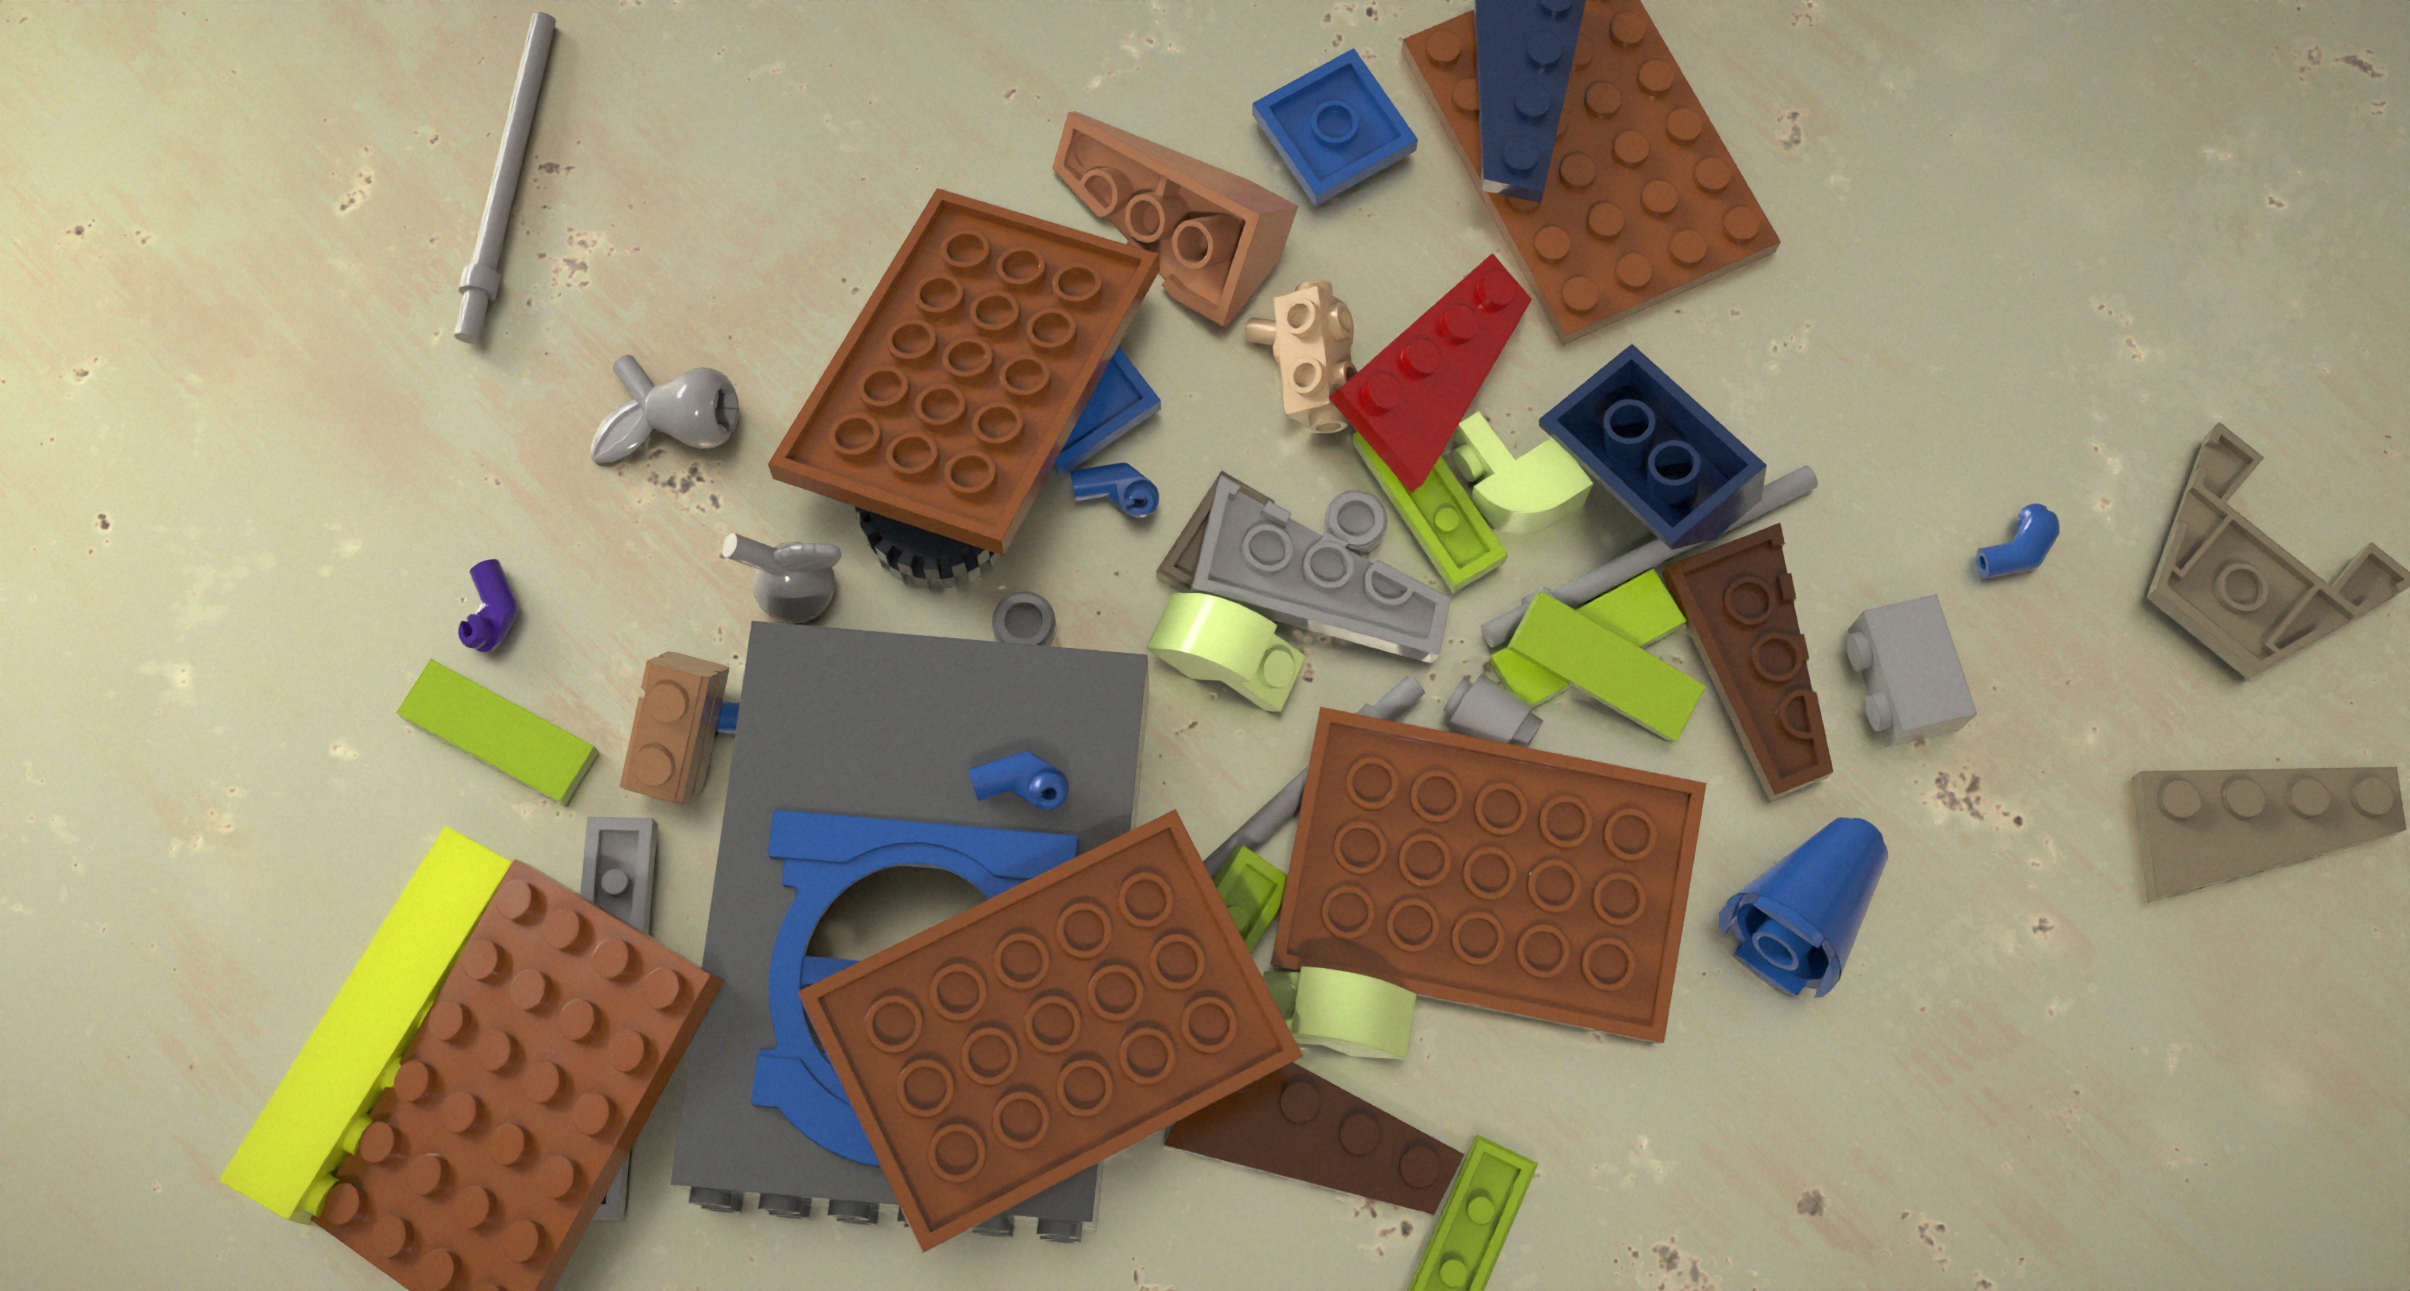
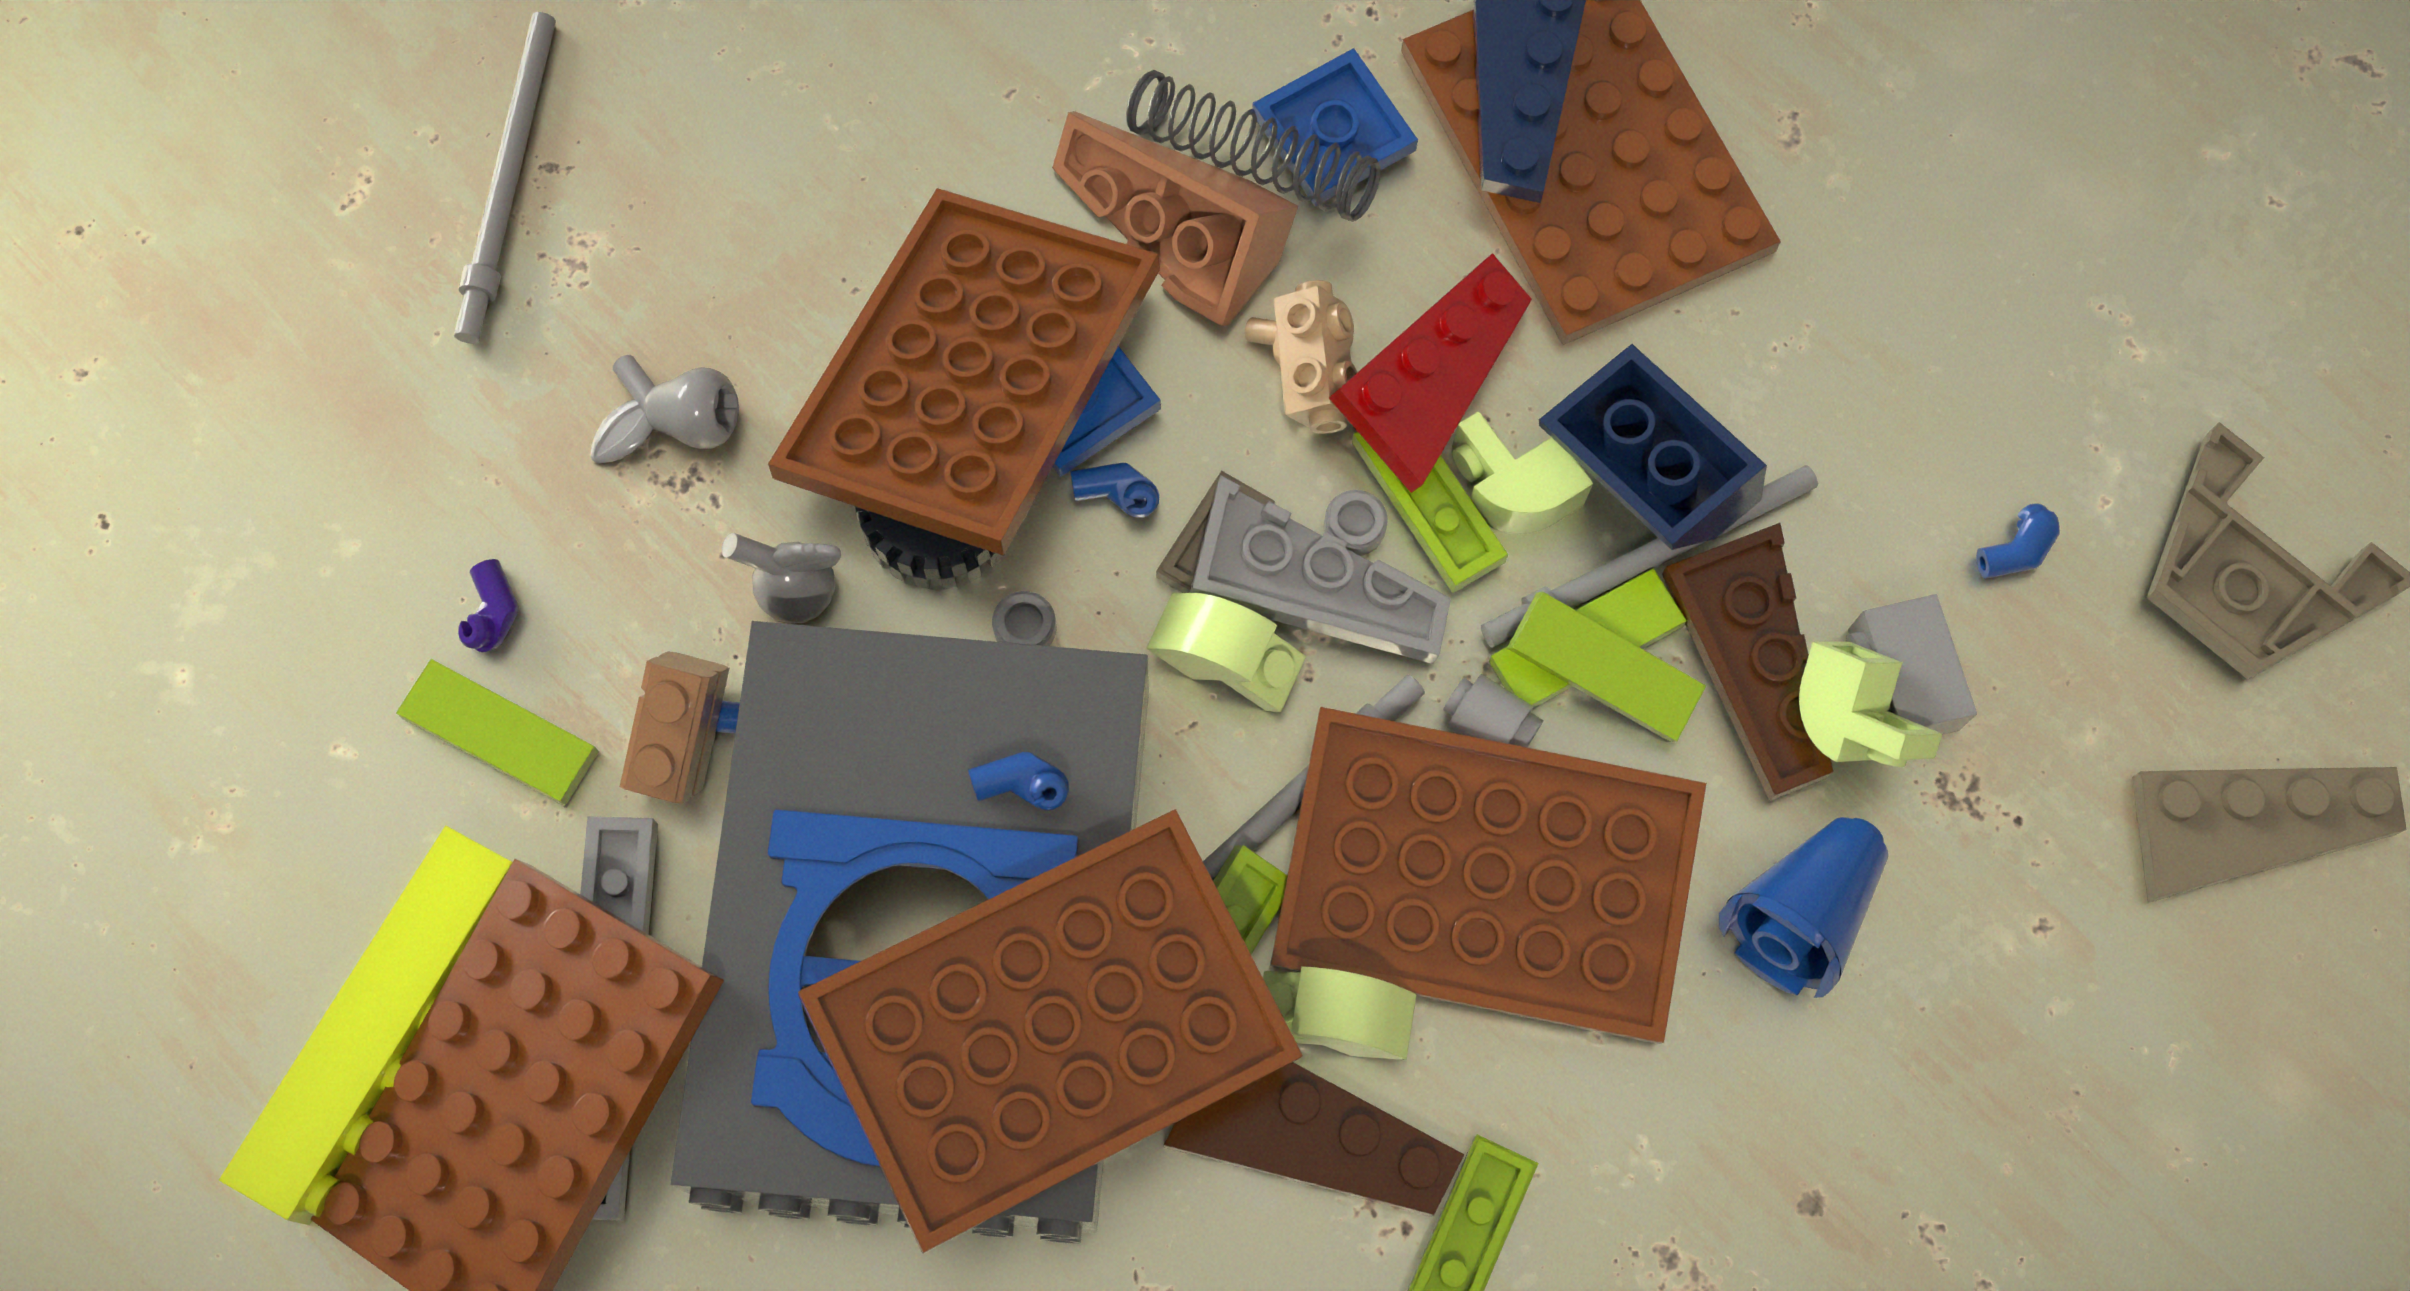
none -> dark grey piece [1126,70,1381,222]
none -> yellowish green brick [1799,642,1942,767]

